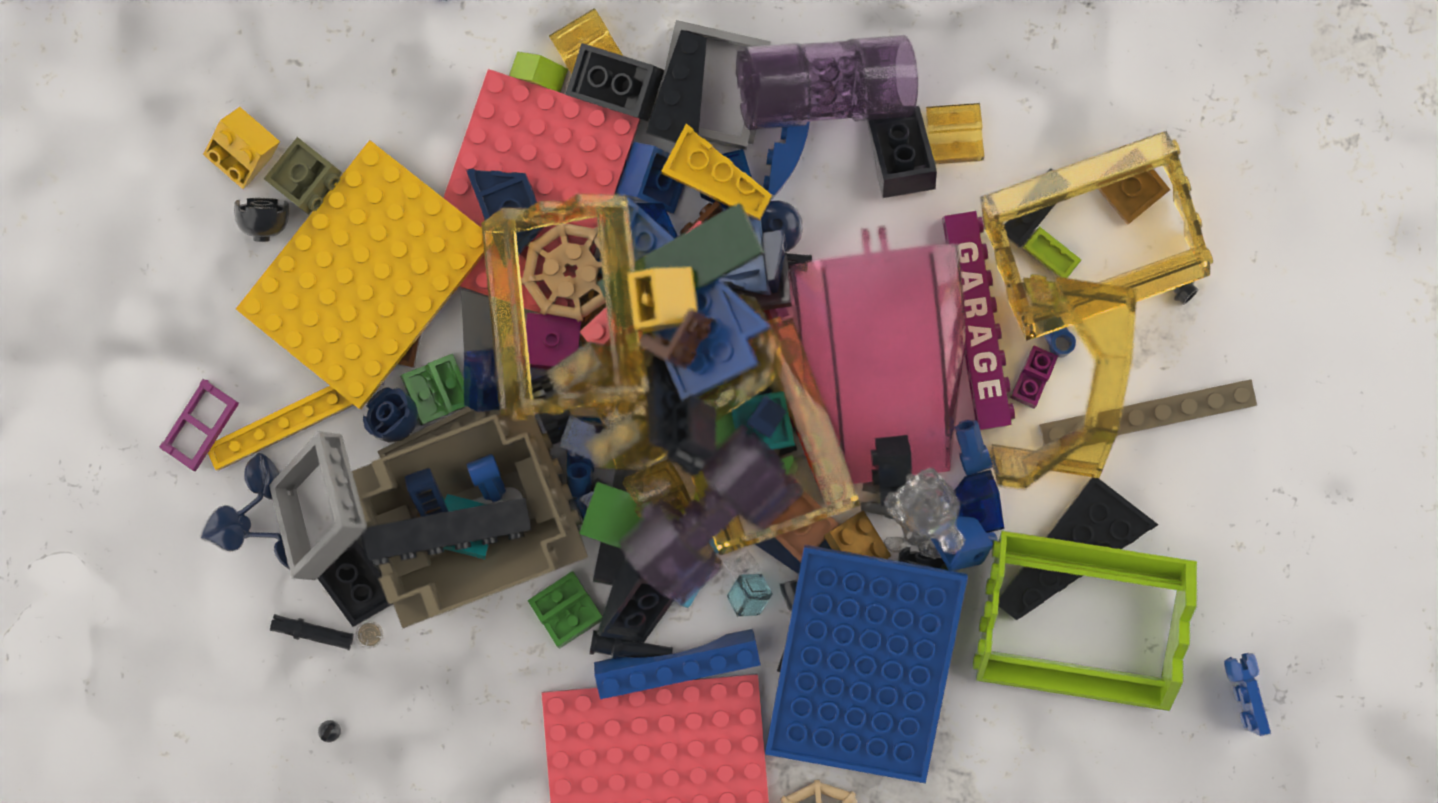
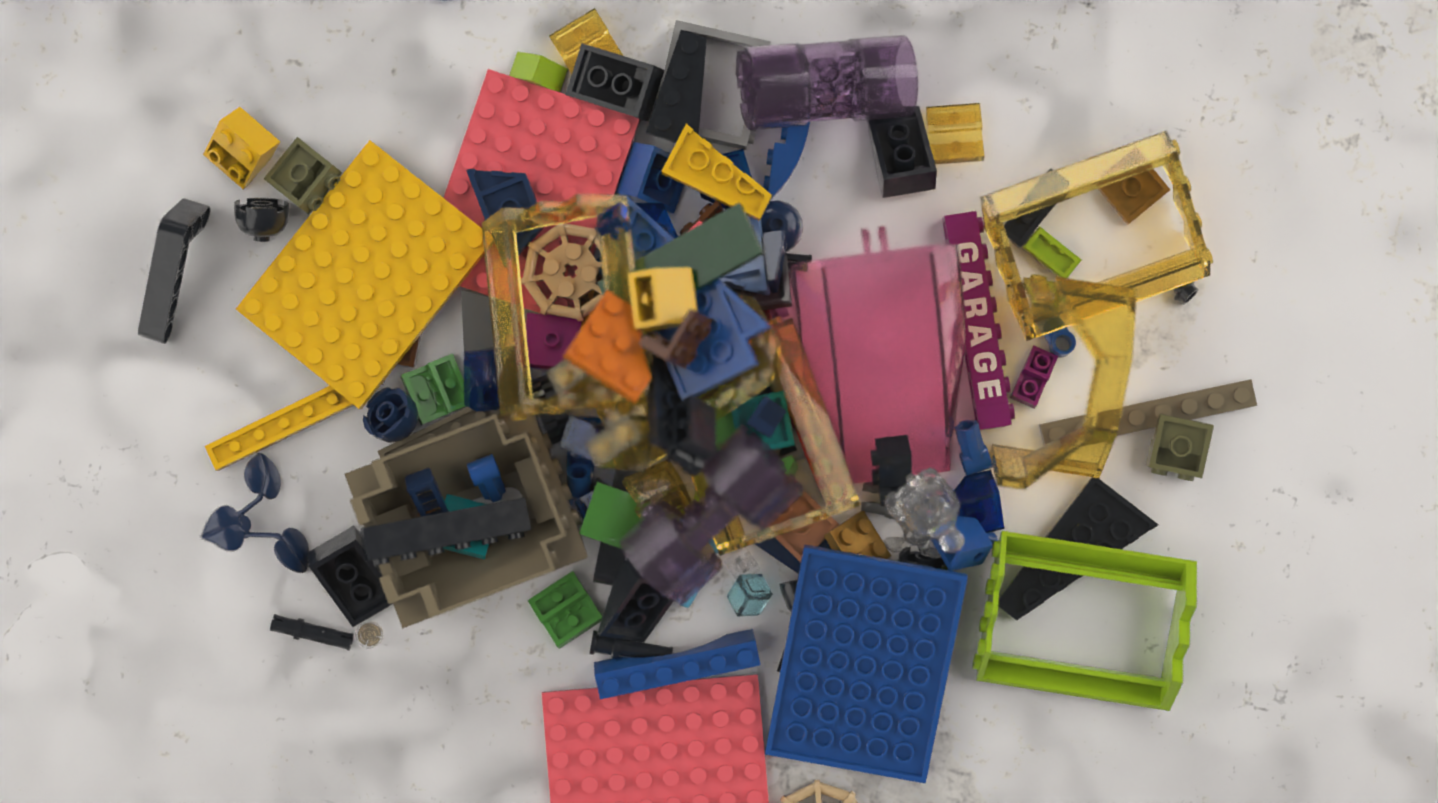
magenta window [159,379,239,472] -> none
light grey window [269,431,367,580] -> none
black hinge [318,720,341,742] -> none
blue plate [1224,653,1271,736] -> none
none -> black beam [138,198,210,344]
none -> orange plate [563,290,651,404]
none -> clear blue tile [595,201,631,240]
none -> olive plate [1146,413,1214,481]

